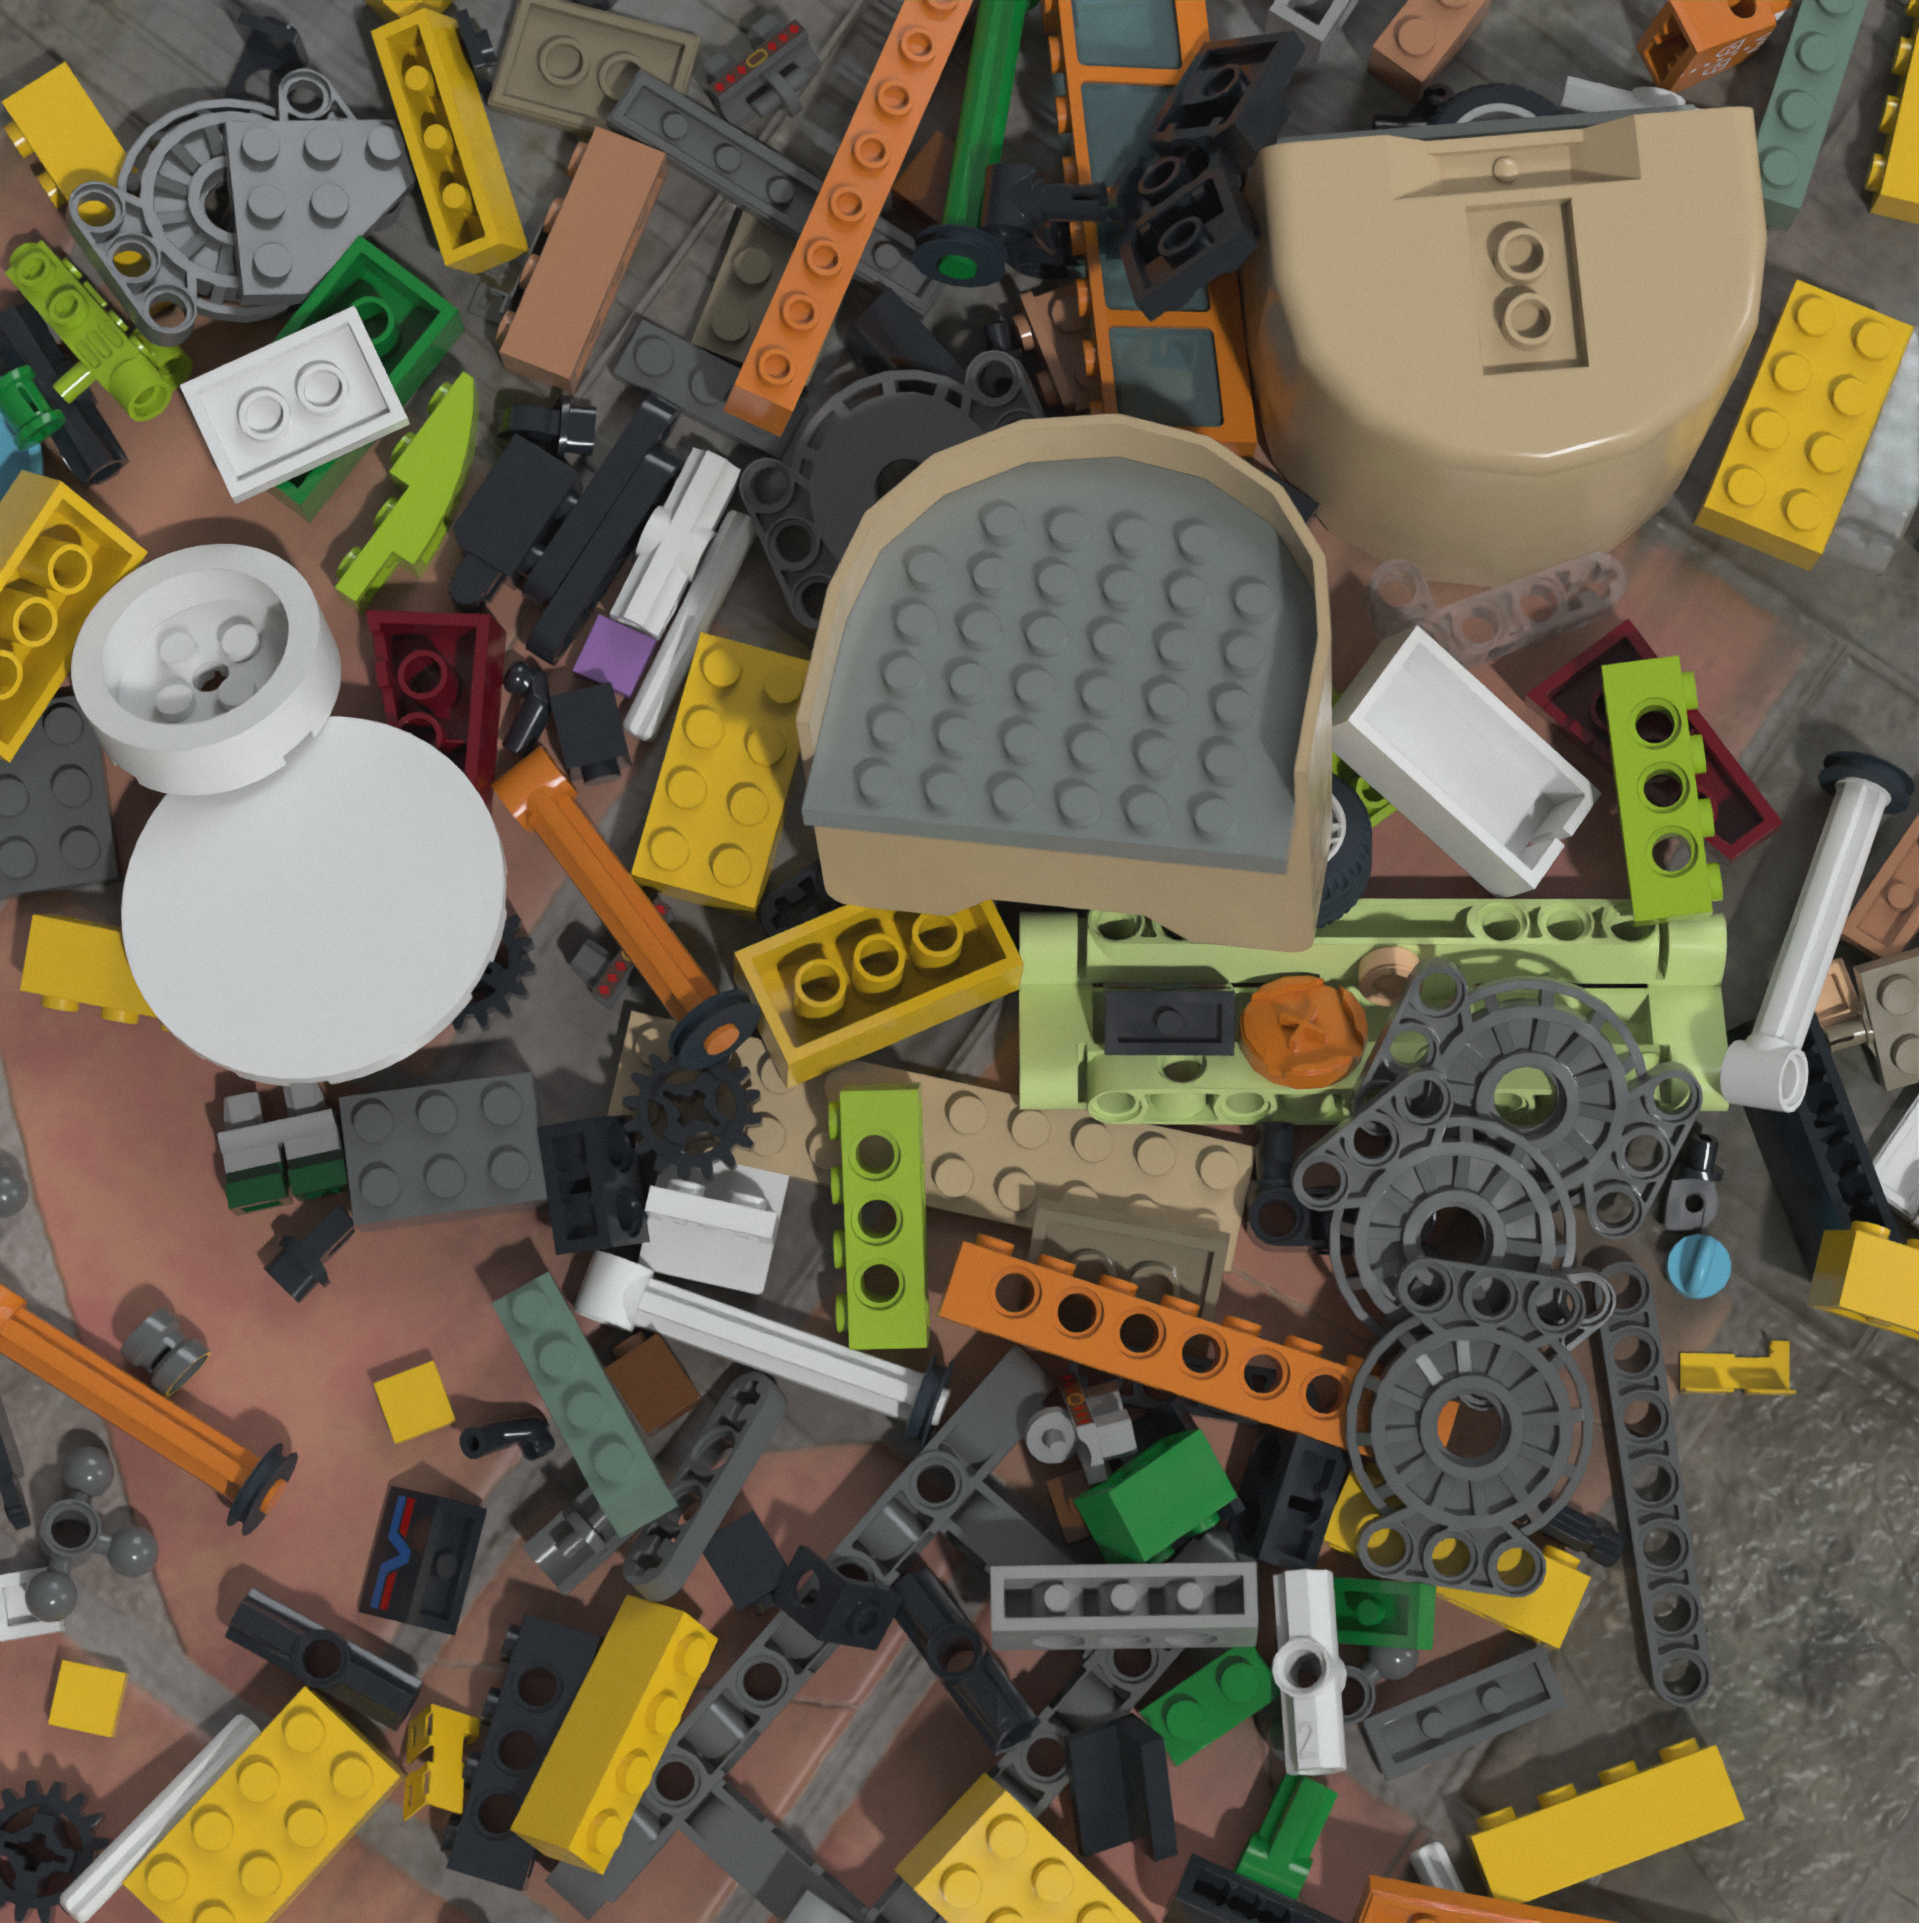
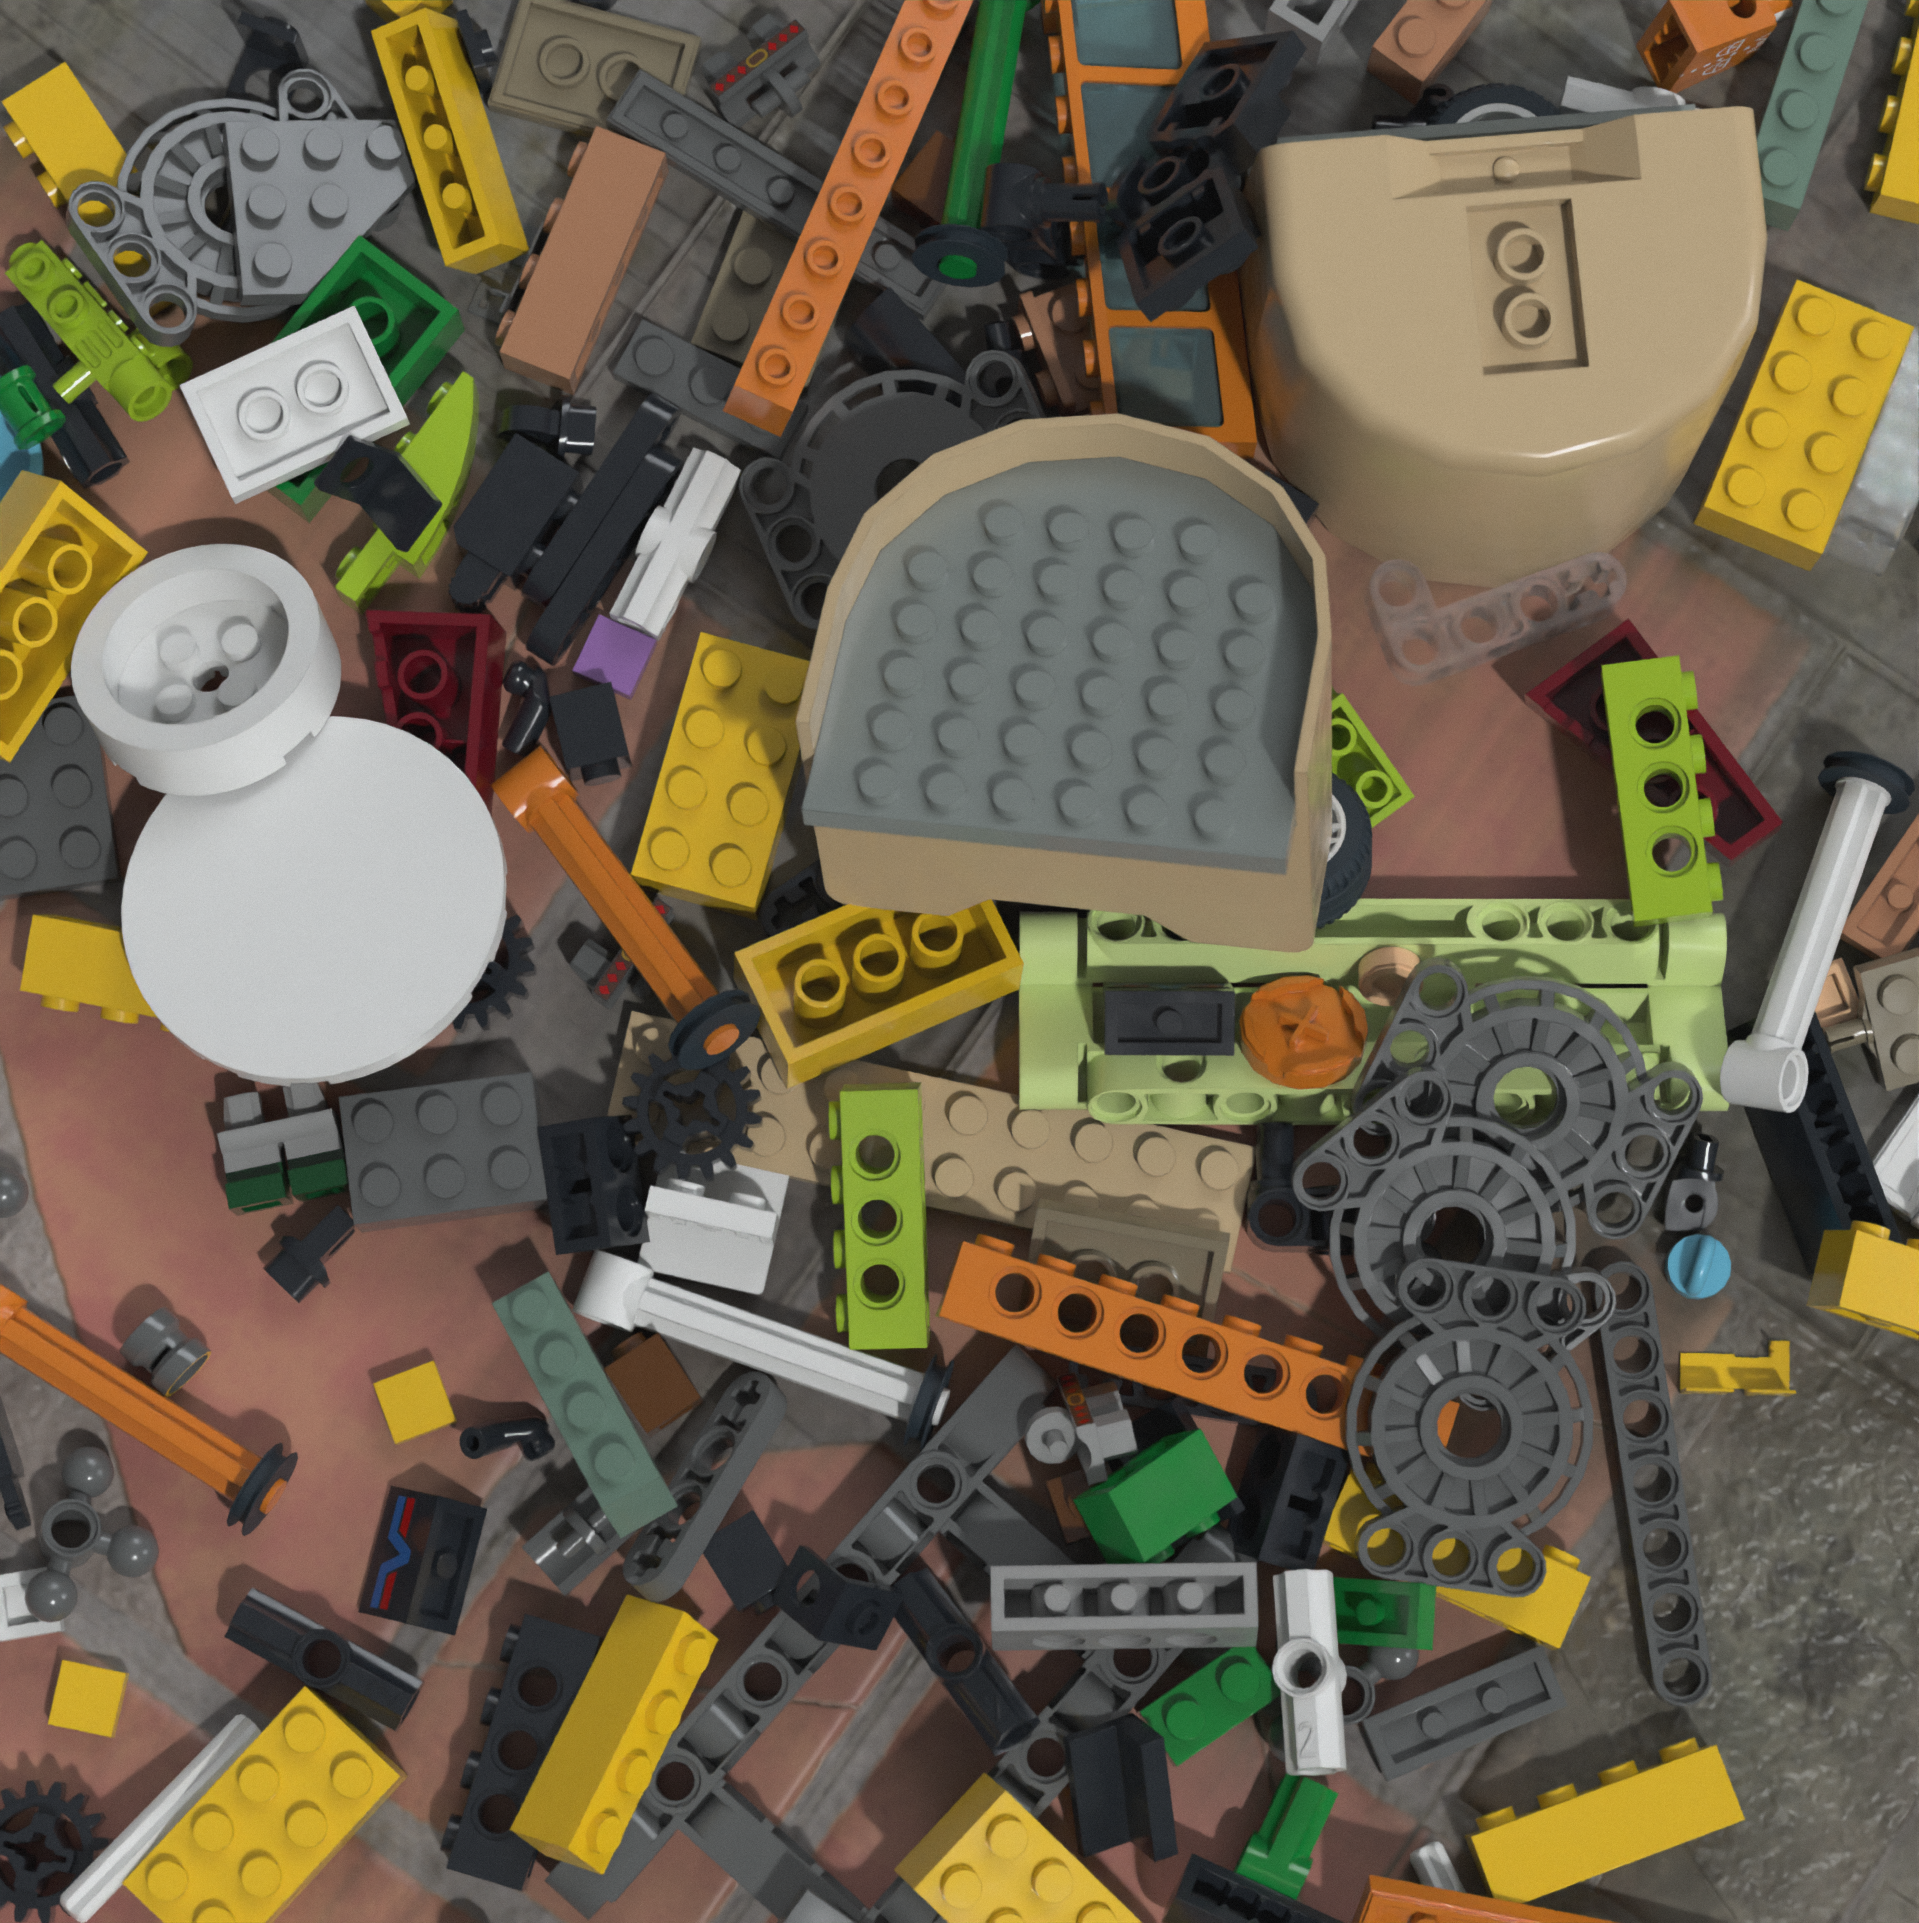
yellow piece [403,1703,480,1821] -> none
white axle [623,510,757,742] -> none
white piece [1332,625,1602,899] -> none
black axle [1516,1497,1626,1567] -> none
none -> black bracket [314,435,442,552]

